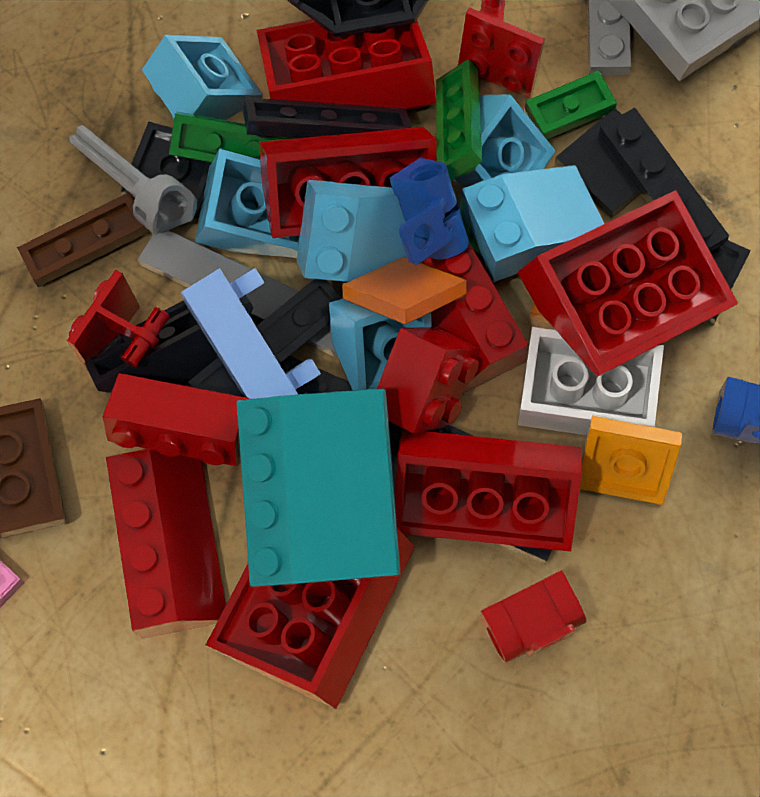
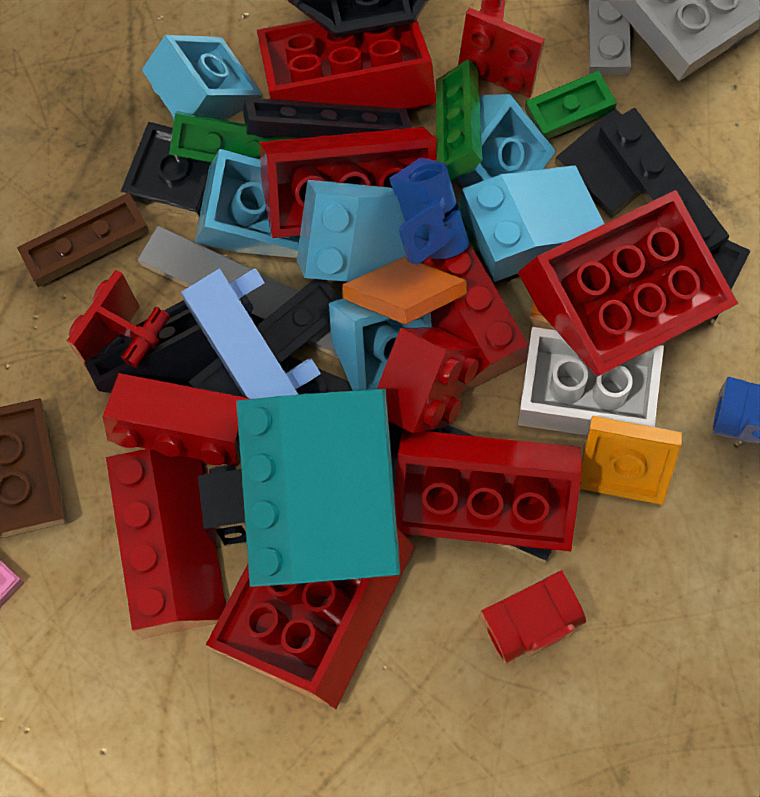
light grey piece [69,125,197,235] -> none
none -> black brick [198,465,247,549]

